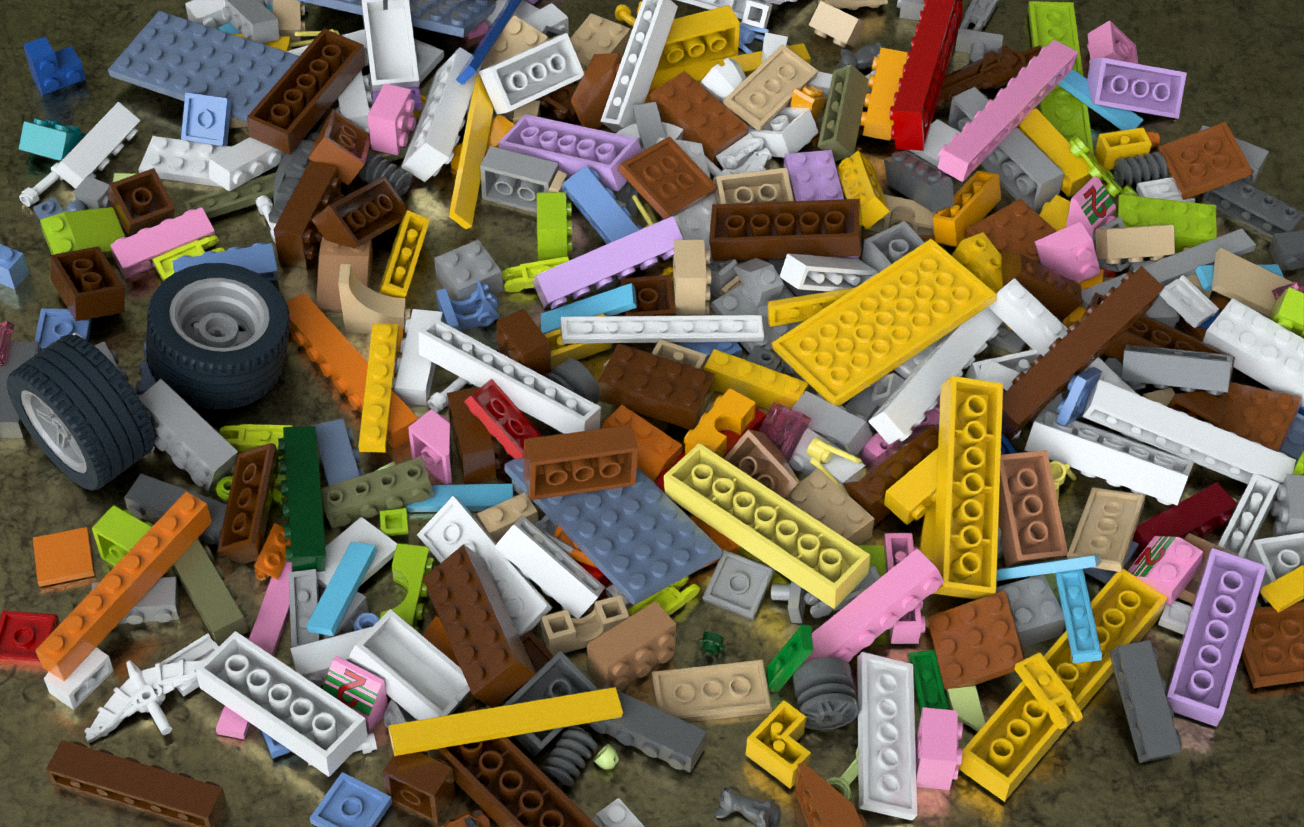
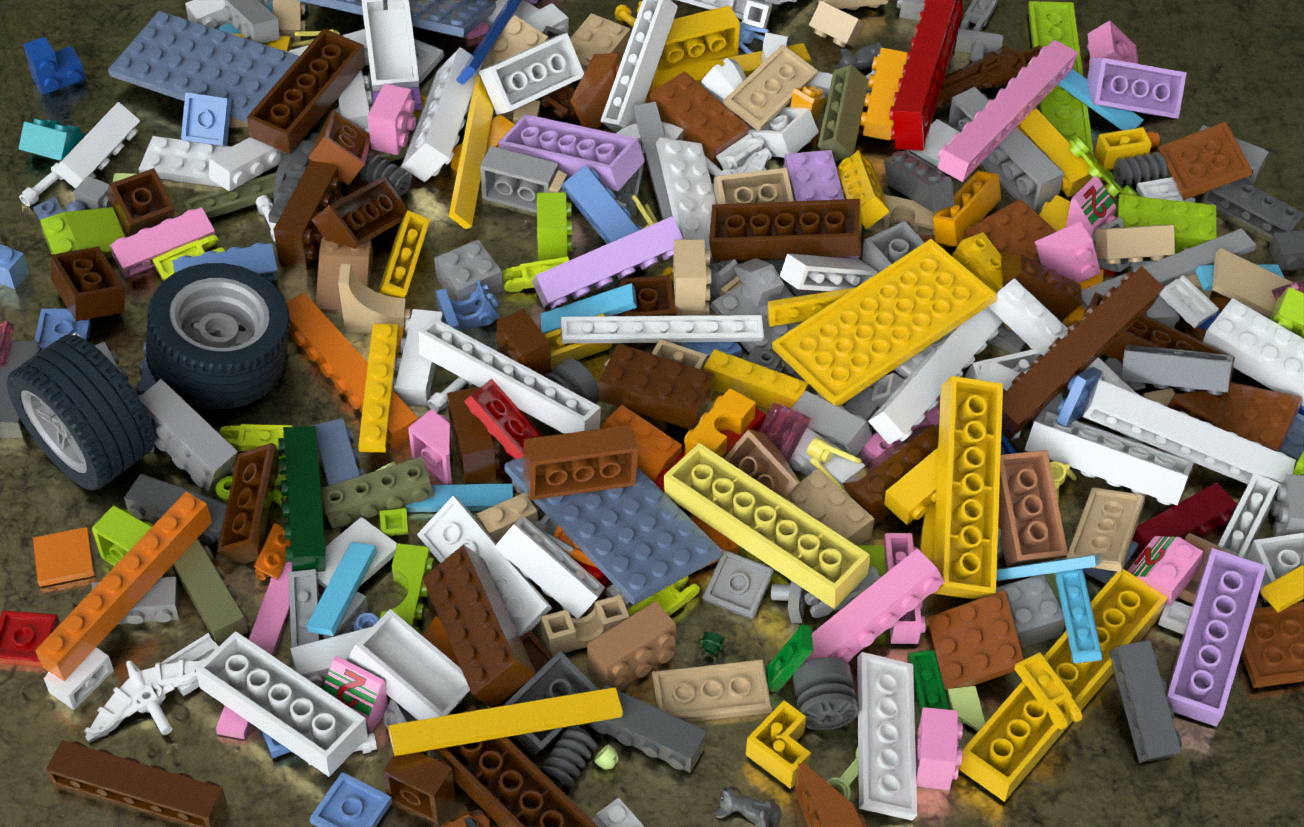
dark orange plate [618,136,718,220] -> none

